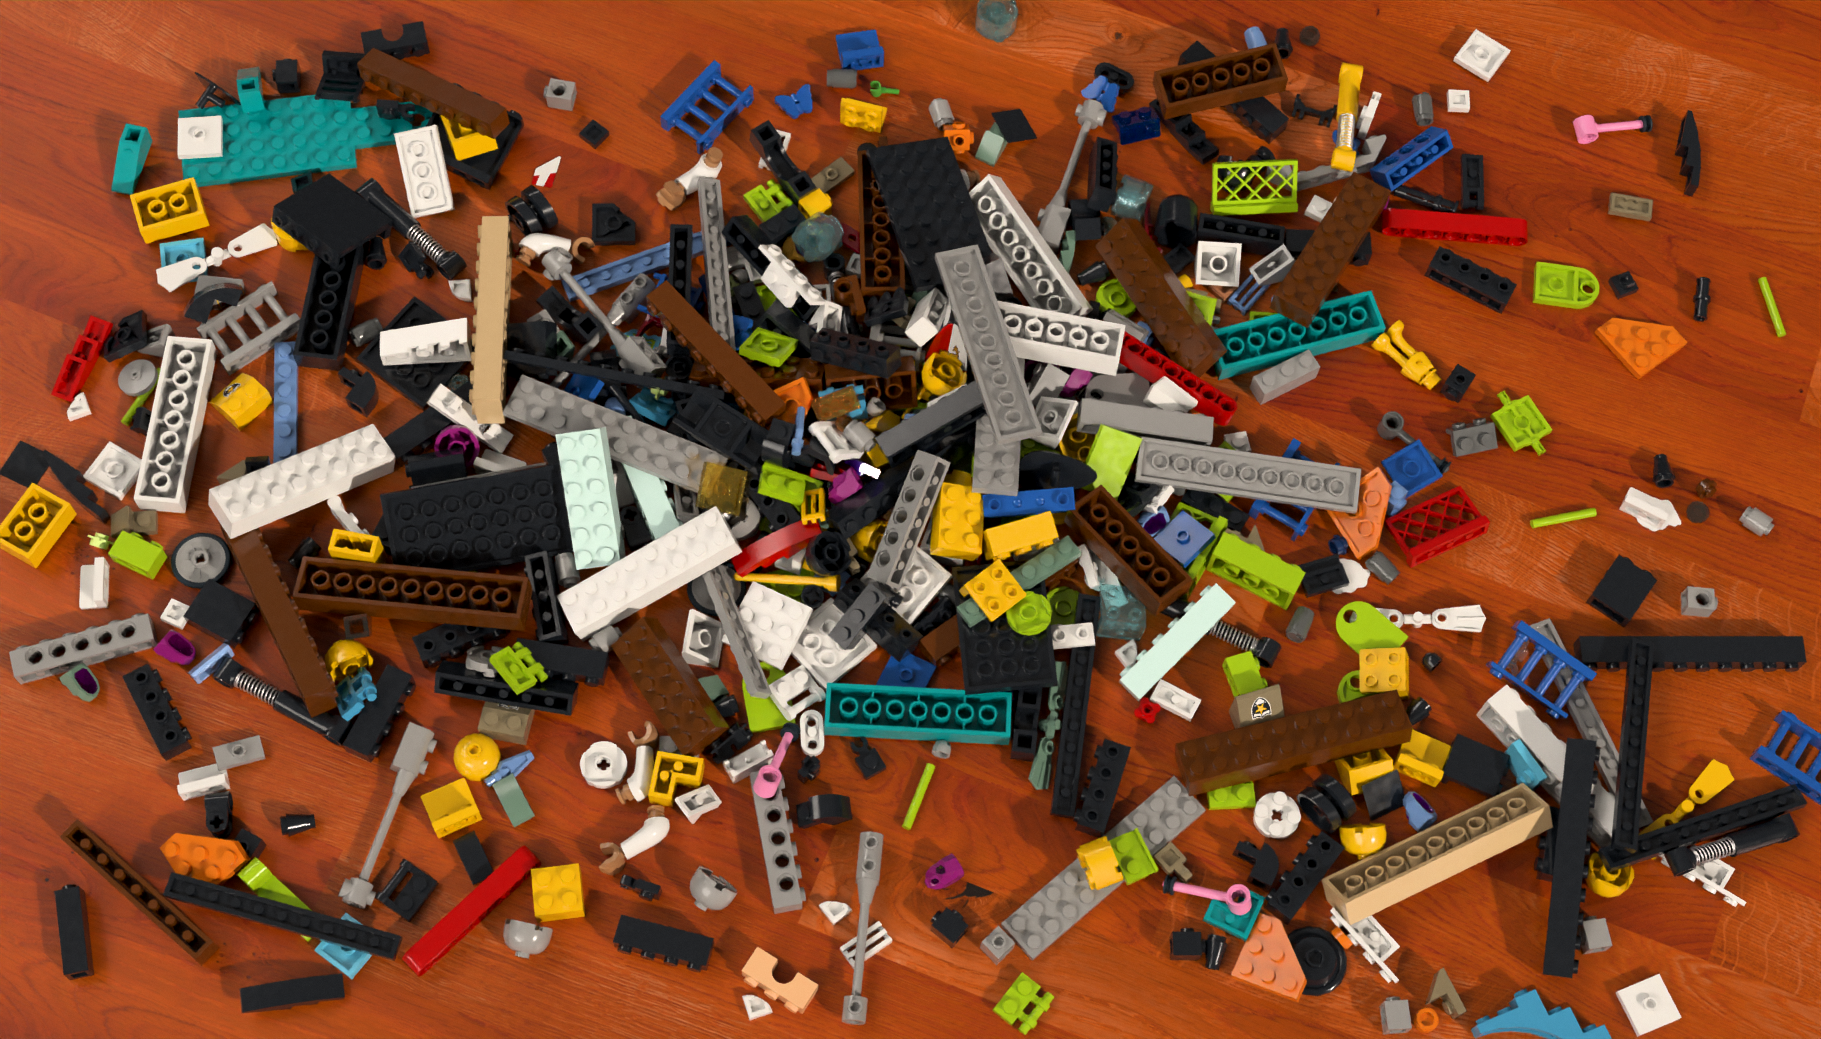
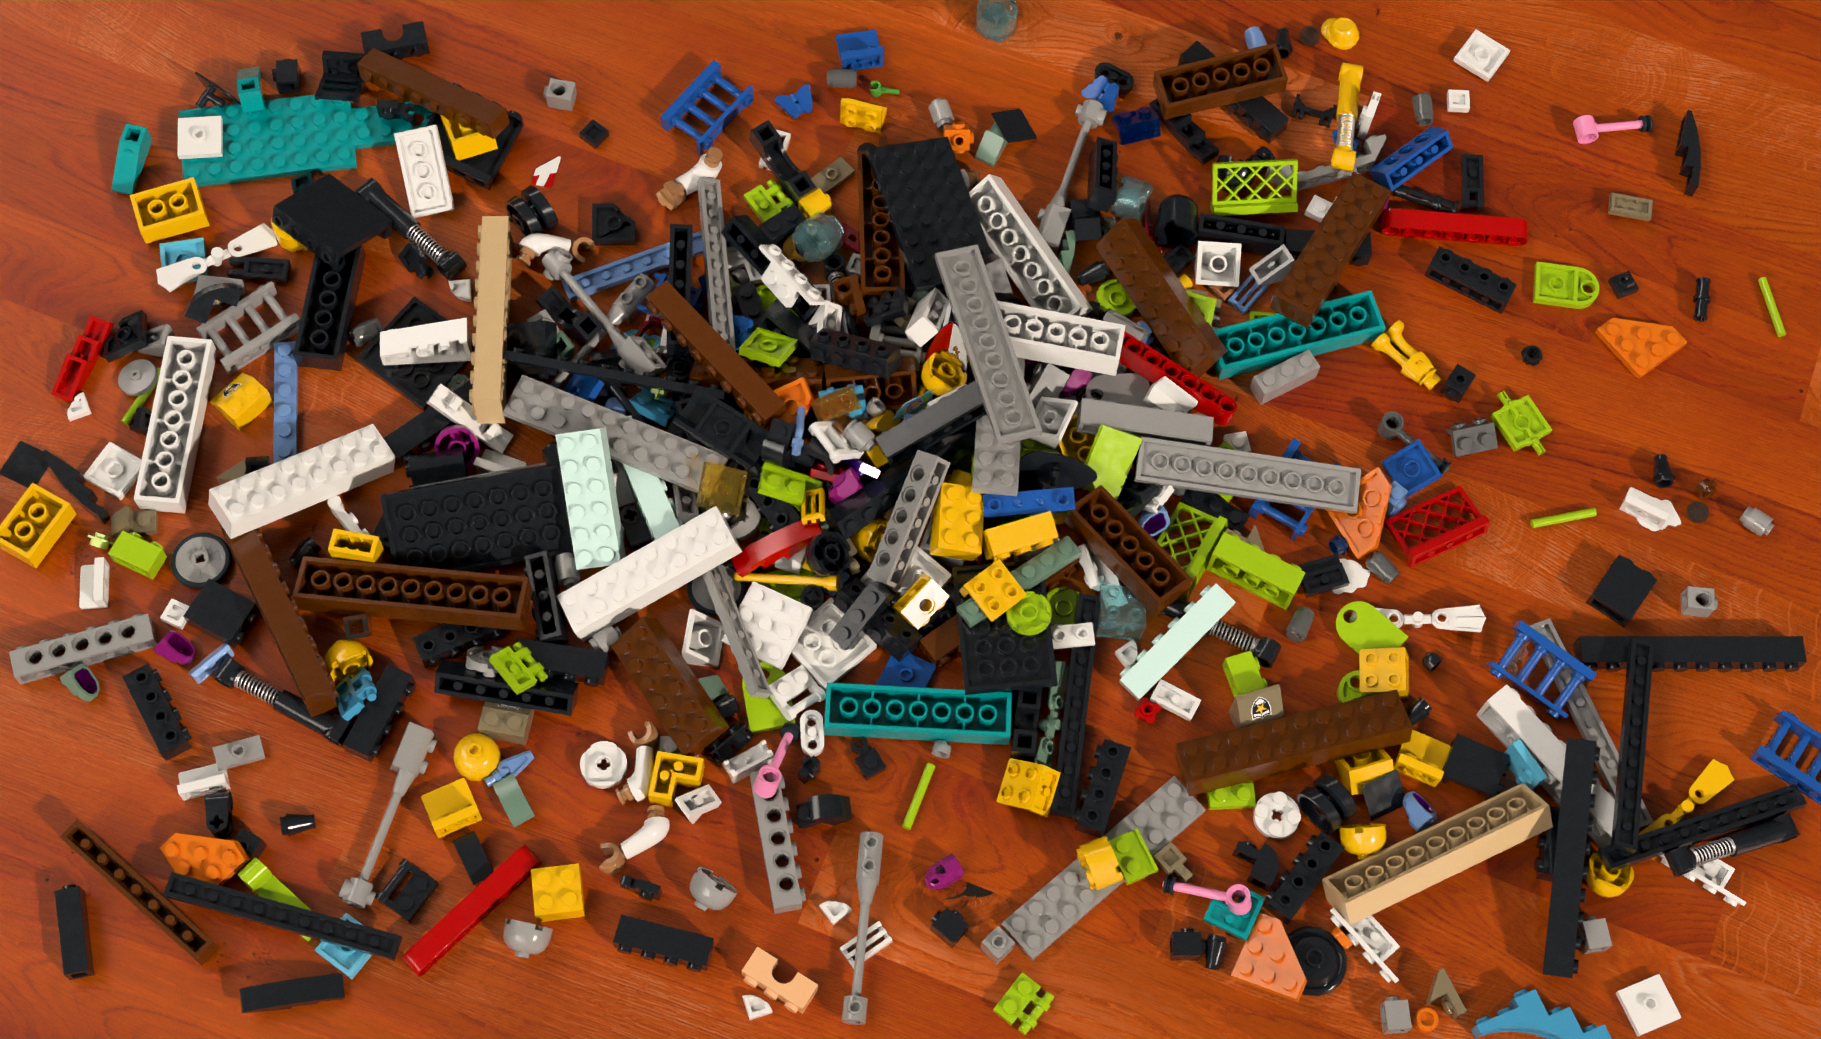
black brick [338,367,379,418] -> none
black cone [365,236,387,270] -> none
plate [1153,510,1216,568] -> none
none -> black hinge [227,256,291,283]
none -> sticker [892,389,933,420]
none -> brick [893,574,950,629]
none -> yellow bracket [996,758,1061,817]
none -> yellow hat [1321,17,1359,50]
none -> black plate [1521,345,1542,366]

